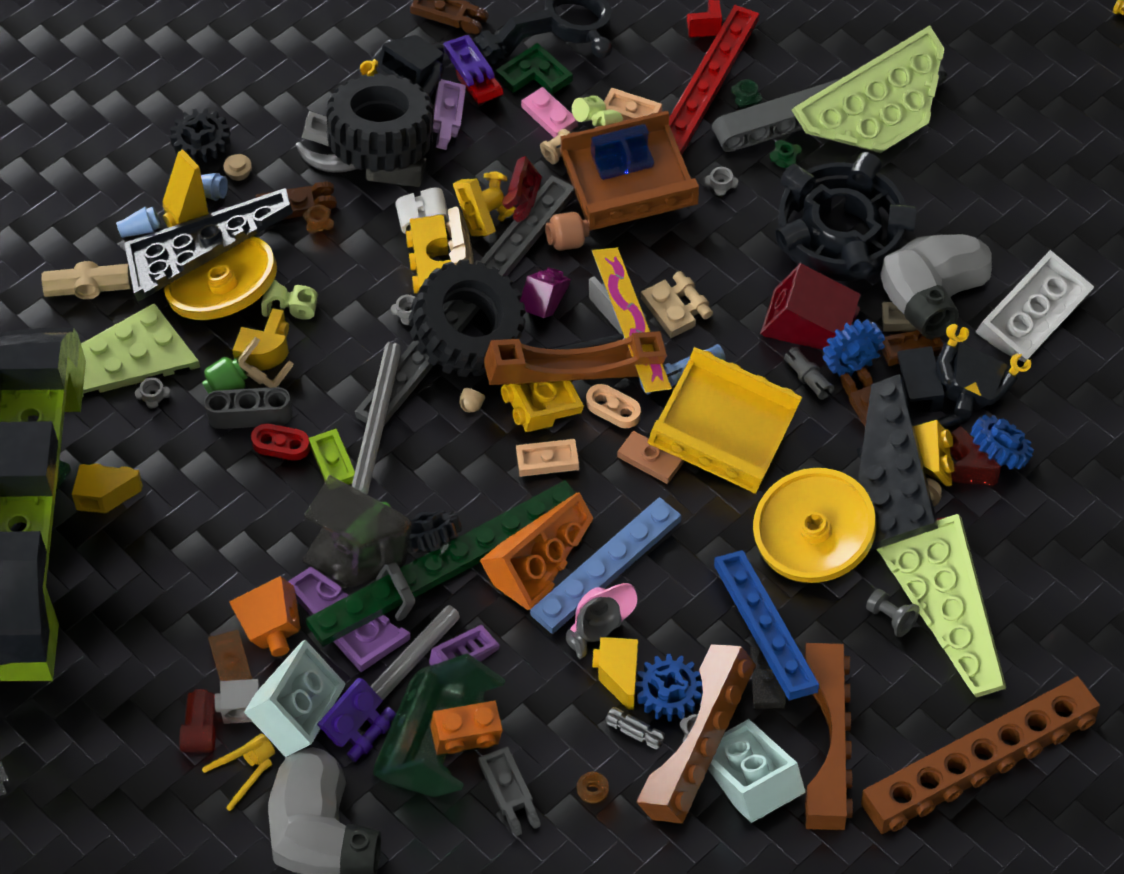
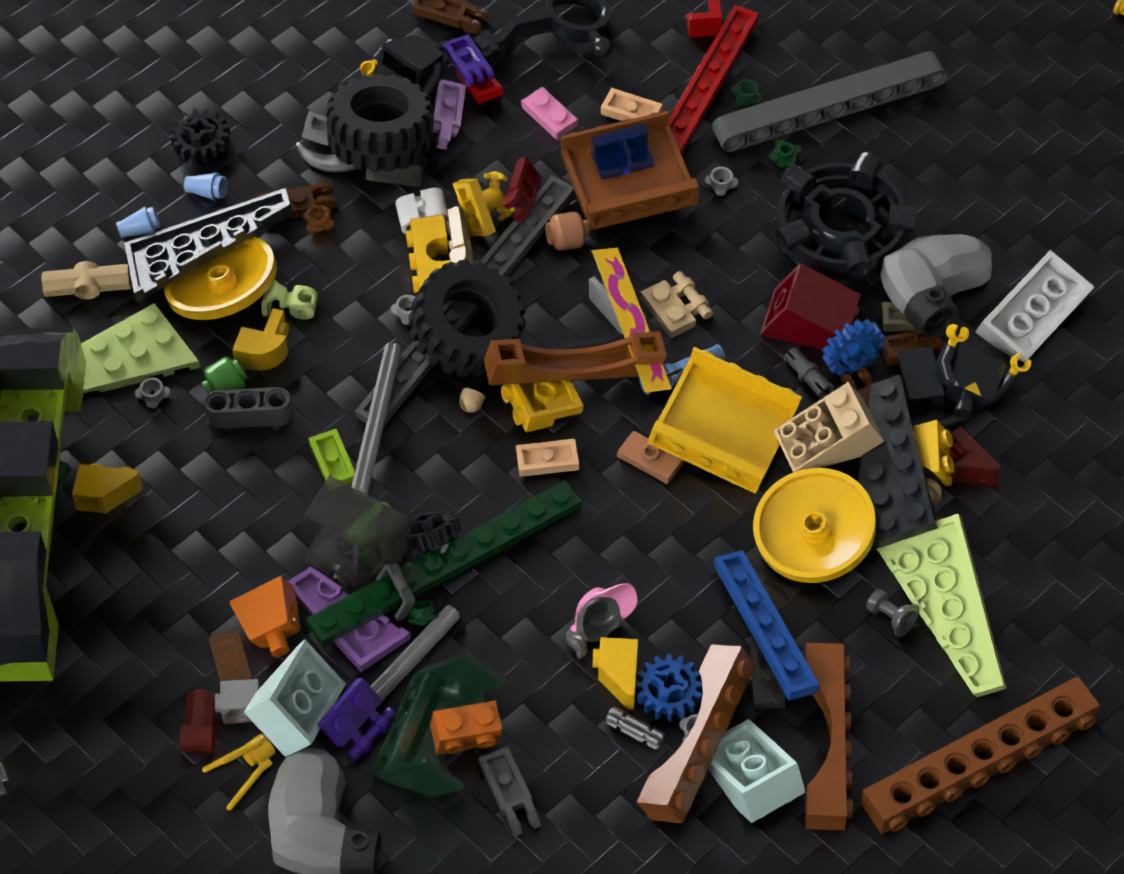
yellow slope [162,149,209,227] -> none
tan plate [223,154,252,181] -> none
tan piece [238,337,293,388] -> none
red plate [251,423,310,461] -> none
medium lavender slope [429,624,500,683] -> none
orange wedge [480,492,593,610] -> none
dark green plate [496,43,573,95] -> none
magenta slope [520,268,571,318] -> none
medium blue plate [530,497,681,634] -> none
tan bush [540,129,570,164] -> none
yellowish green leg [572,96,623,127] -> none
clear orange plate [577,771,609,803] -> none
light nougat plate [586,384,641,428] -> none
yellowish green plate [792,25,944,153] -> none
blue gear [970,415,1034,469] -> none
none -> dark green plate [407,600,439,625]
none -> tan slope [773,382,885,472]

